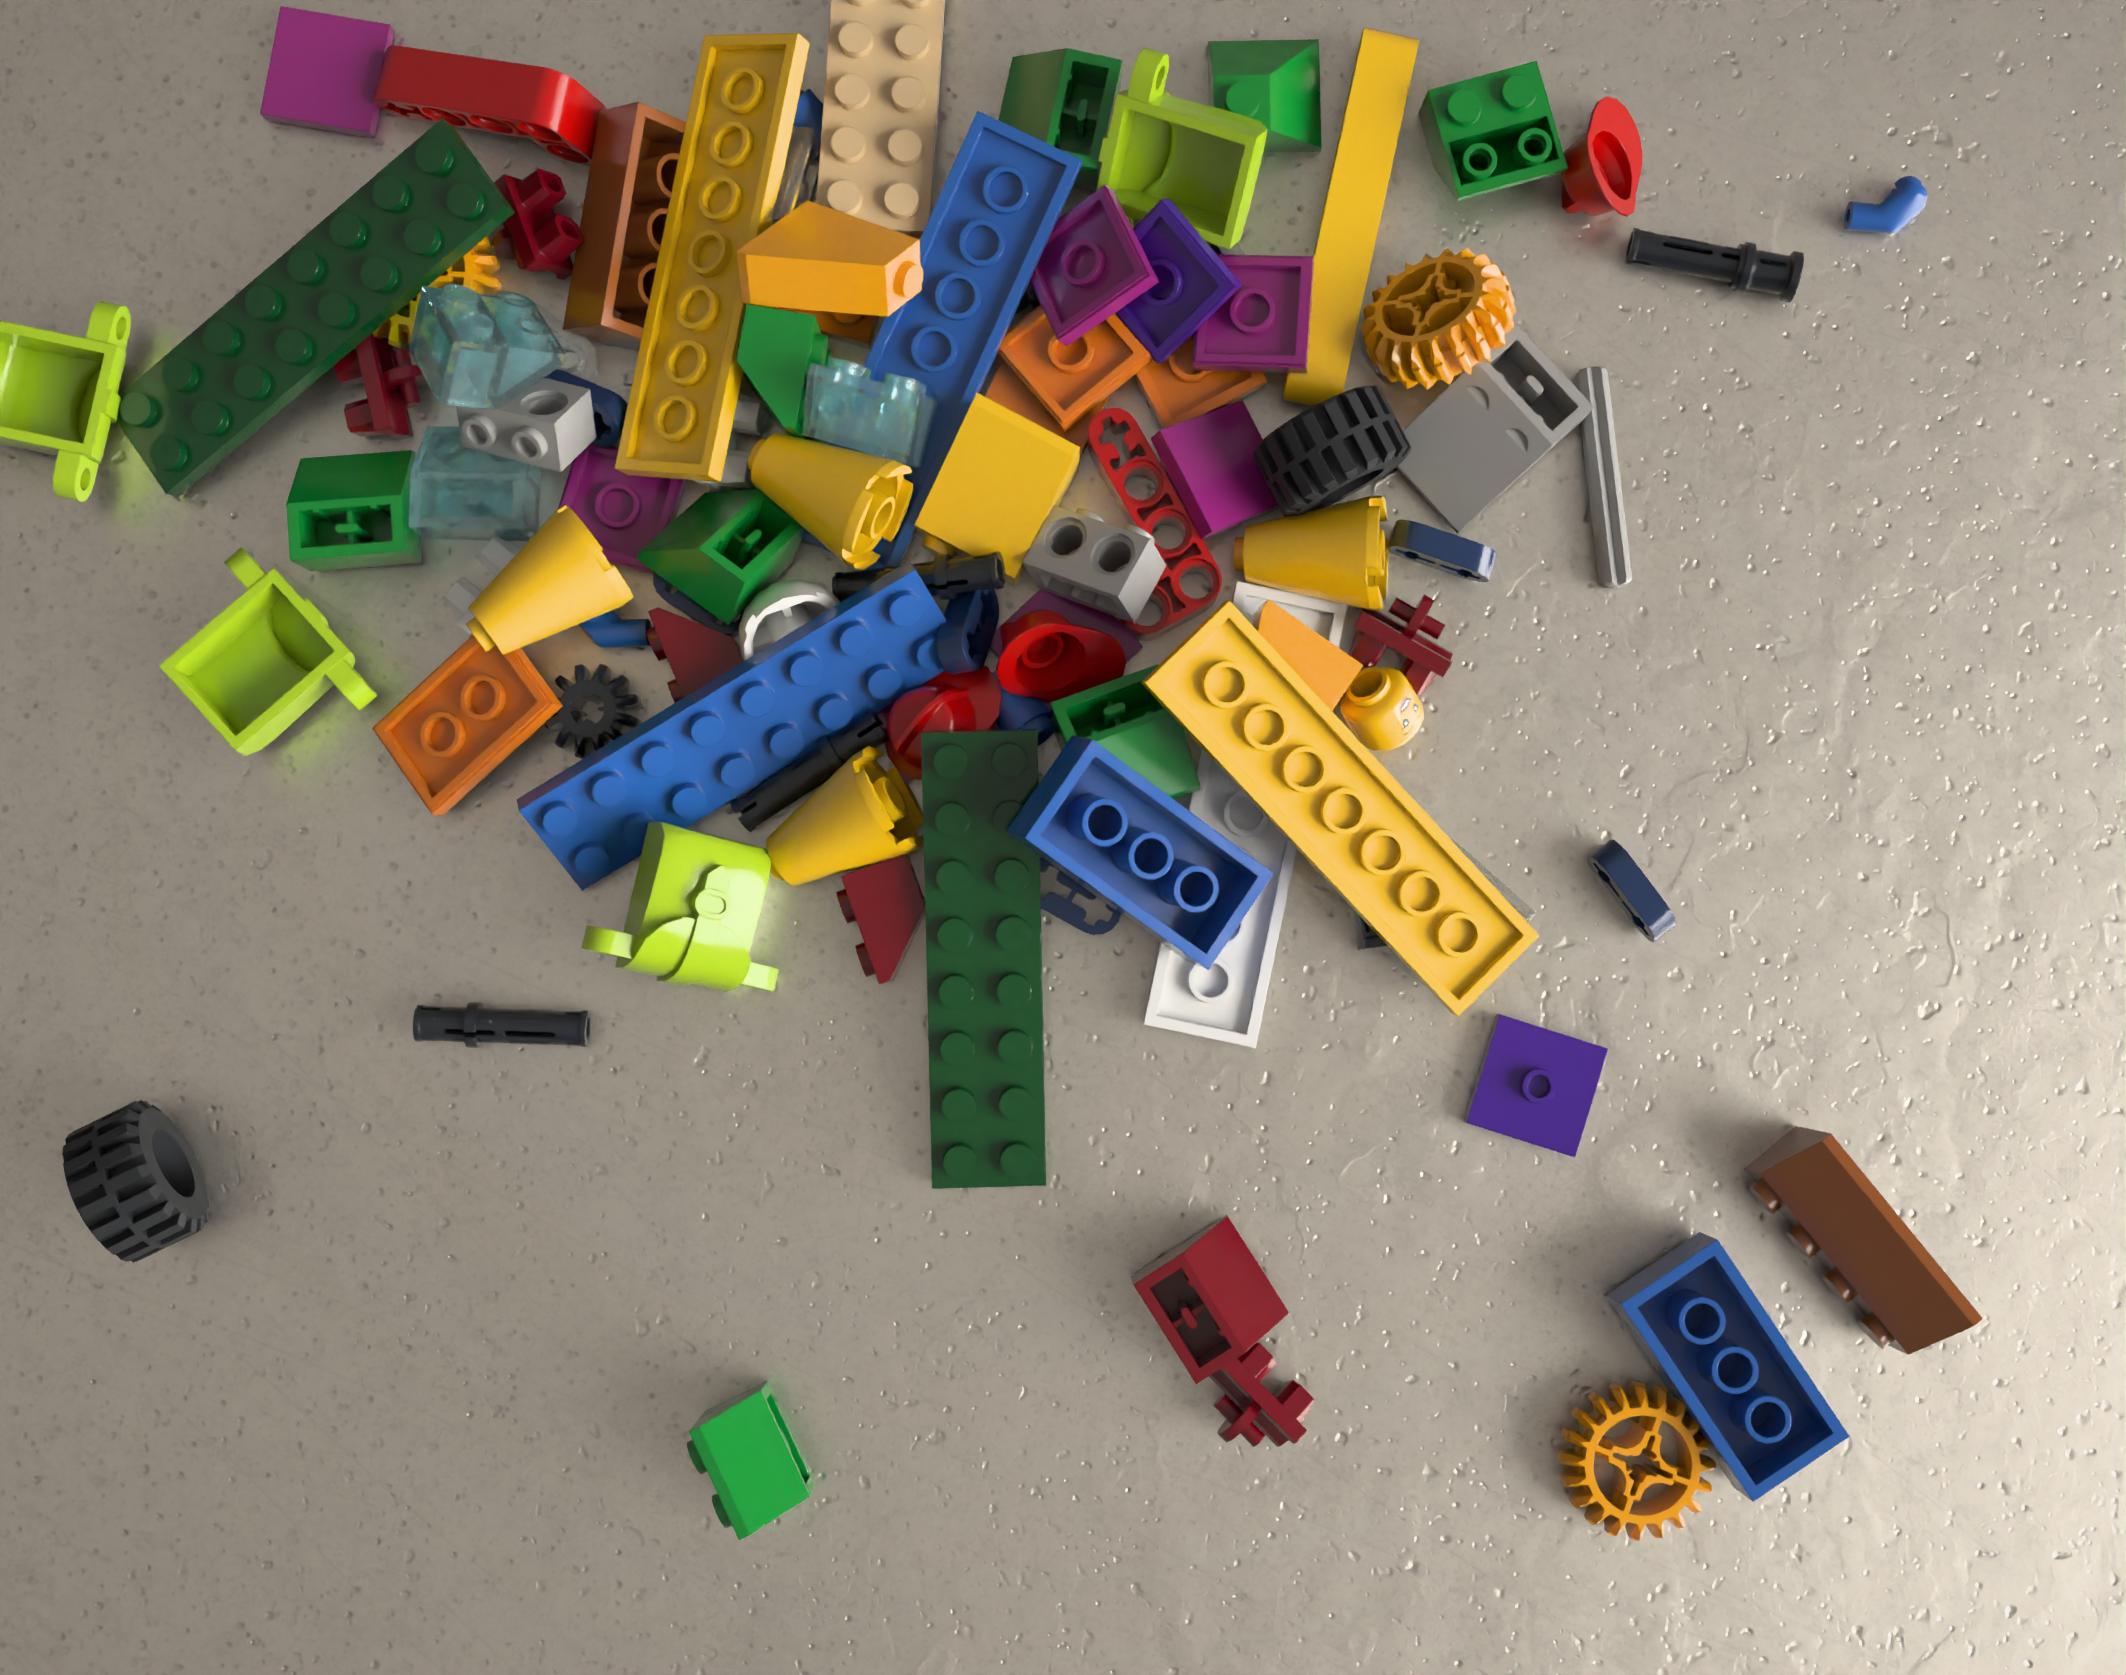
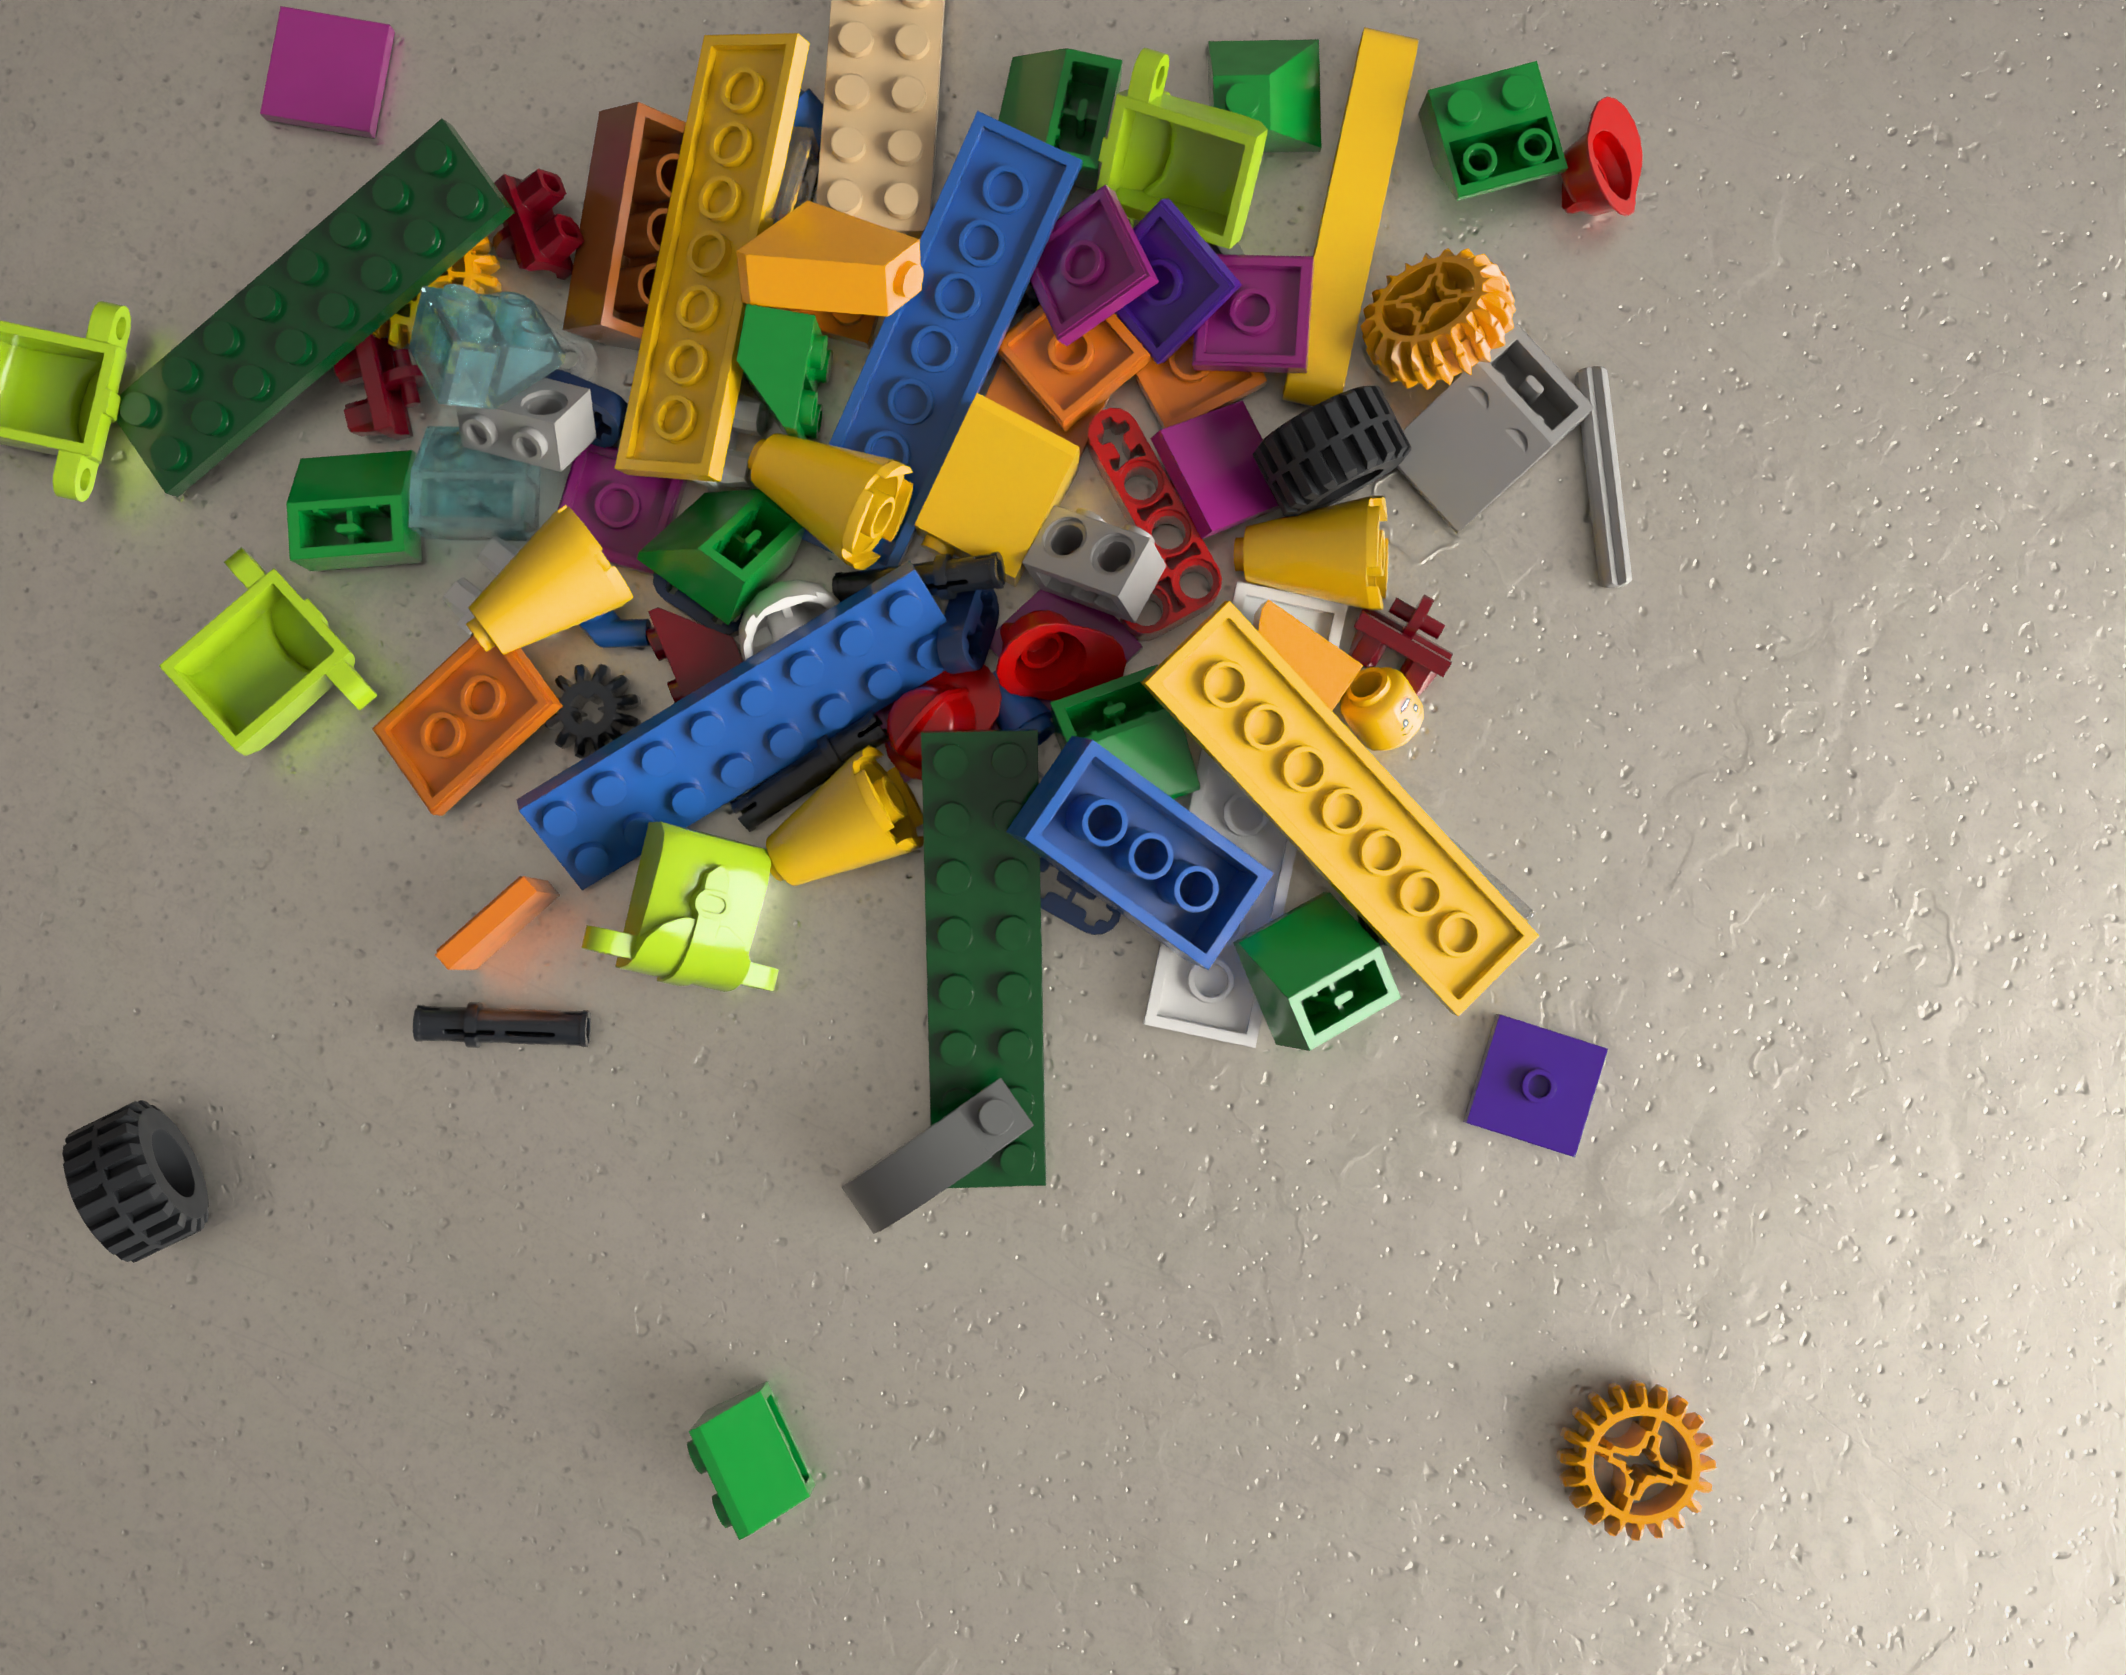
red beam [372,45,606,164] -> none
clear light blue slope [802,356,938,468] -> none
dark red slope [836,854,925,984] -> none
dark red slope [1131,1215,1289,1384] -> none
dark red hips [1209,1342,1315,1447] -> none
dark blue beam [1387,520,1497,582] -> none
dark blue beam [1588,839,1677,942] -> none
blue brick [1606,1232,1850,1502] -> none
black pin [1625,228,1804,303] -> none
dark orange slope [1744,1126,1983,1355] -> none
blue arm [1844,176,1927,234] -> none
none -> orange tile [435,876,560,970]
none -> dark grey arch [842,1078,1034,1234]
none -> green slope [1233,892,1401,1051]

